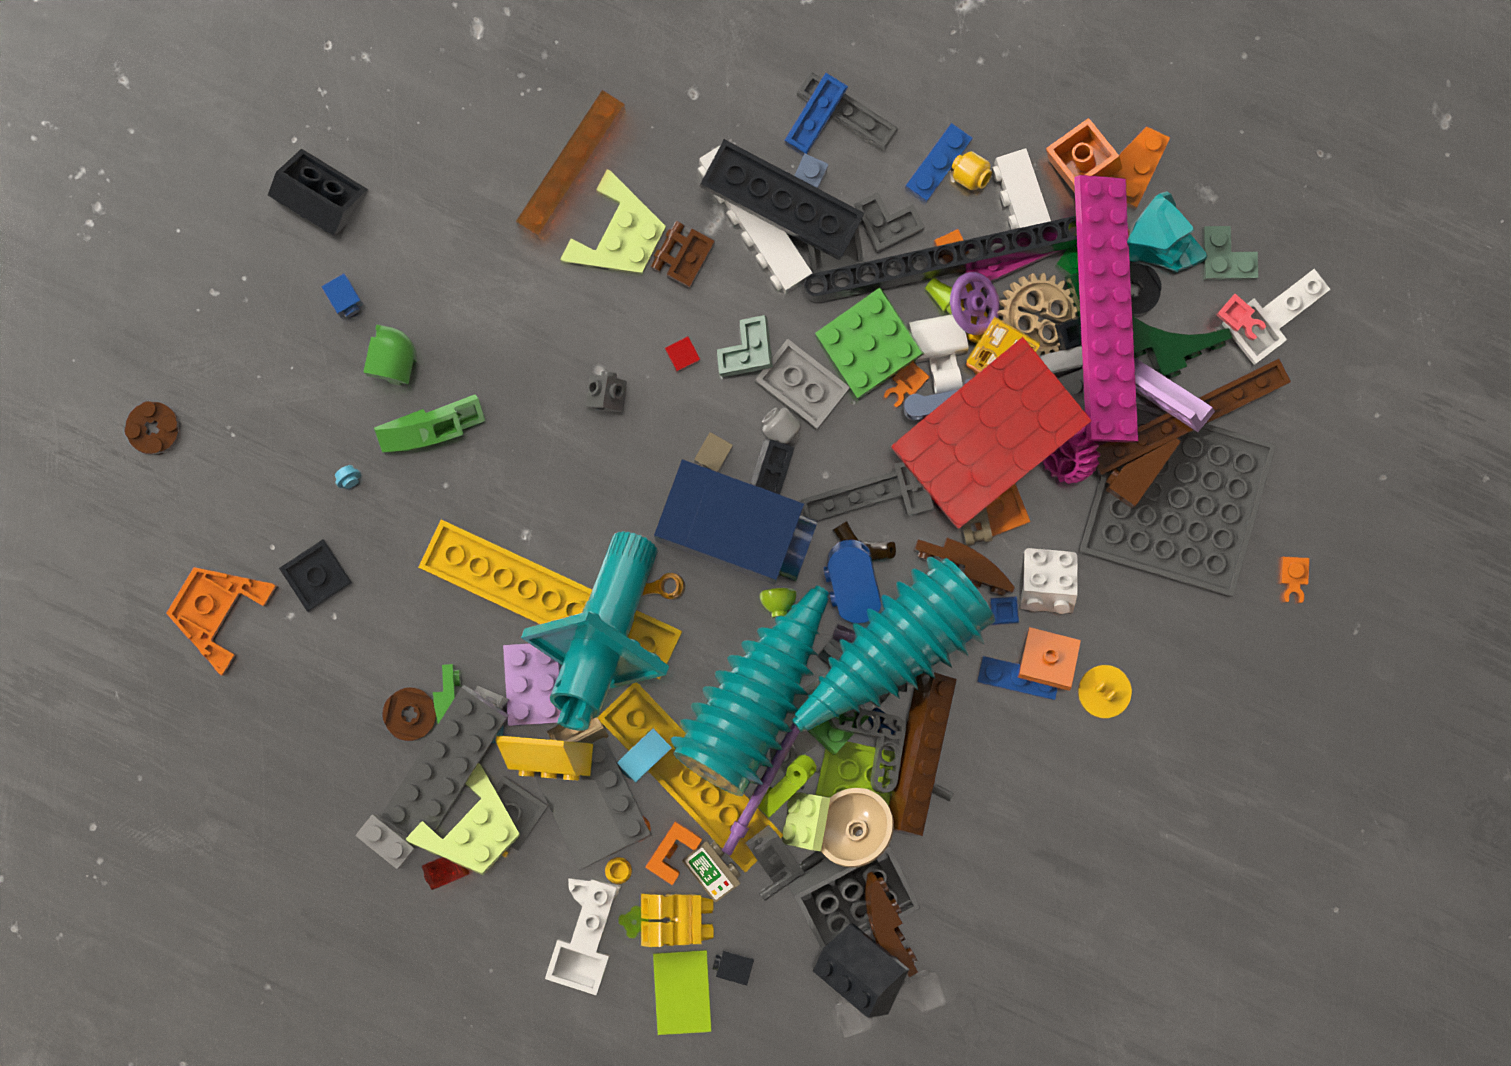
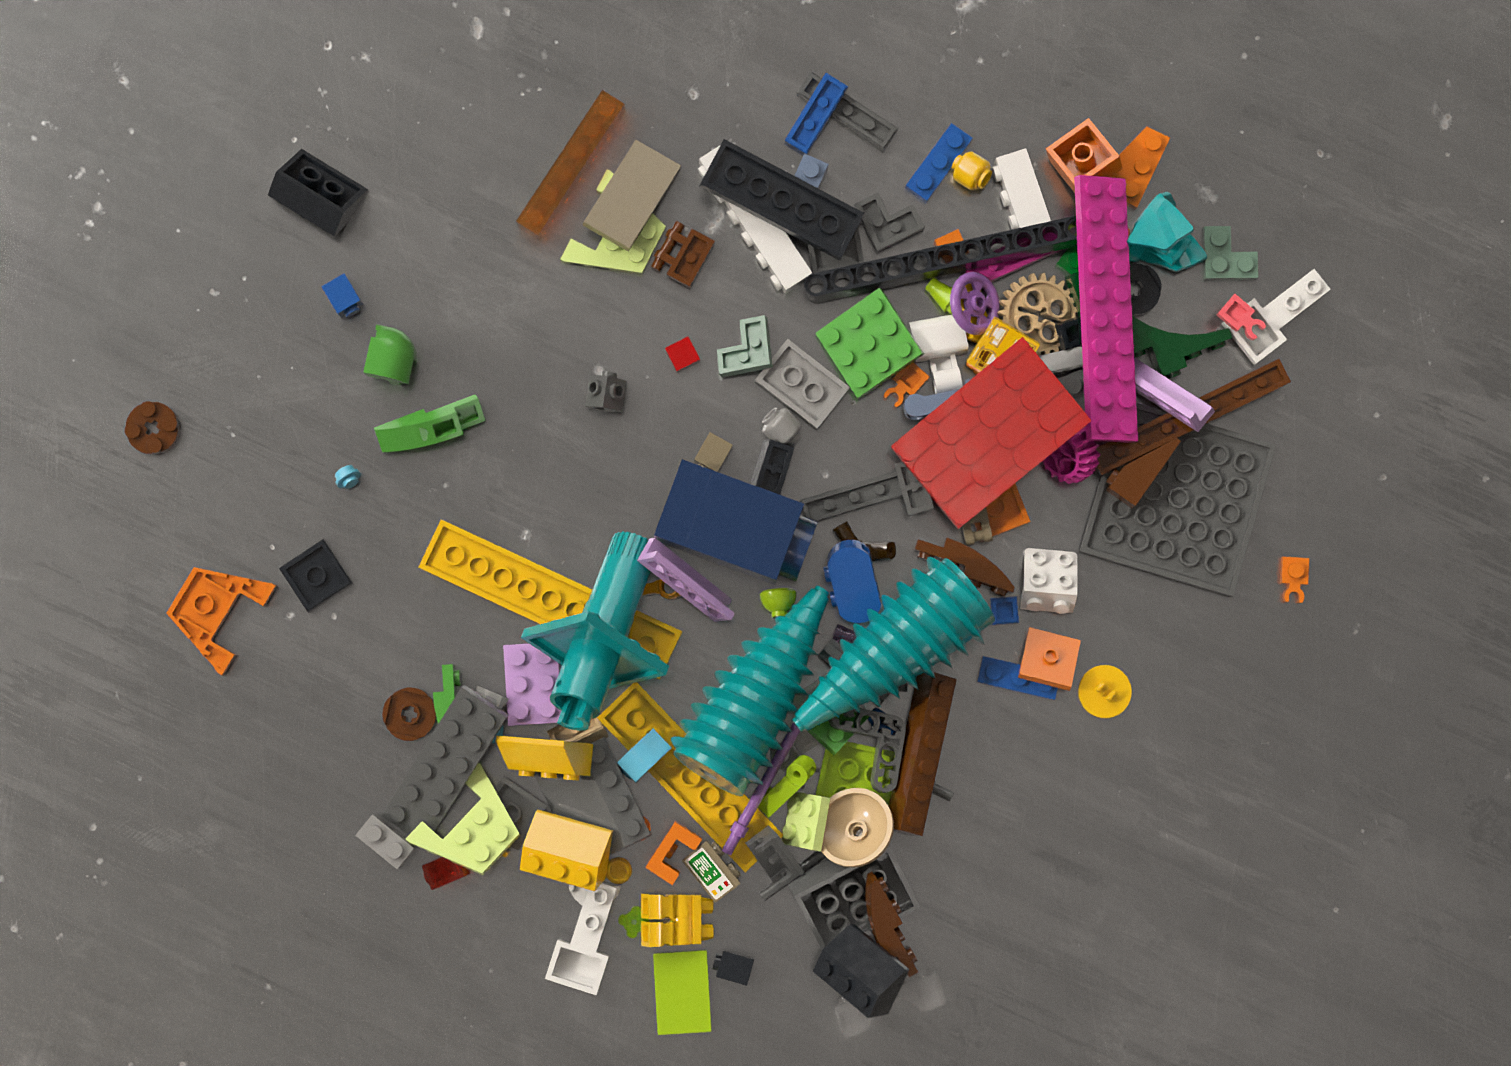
none -> yellow slope [520,810,613,891]
none -> dark tan tile [583,140,681,252]
none -> lavender fence [637,538,735,622]

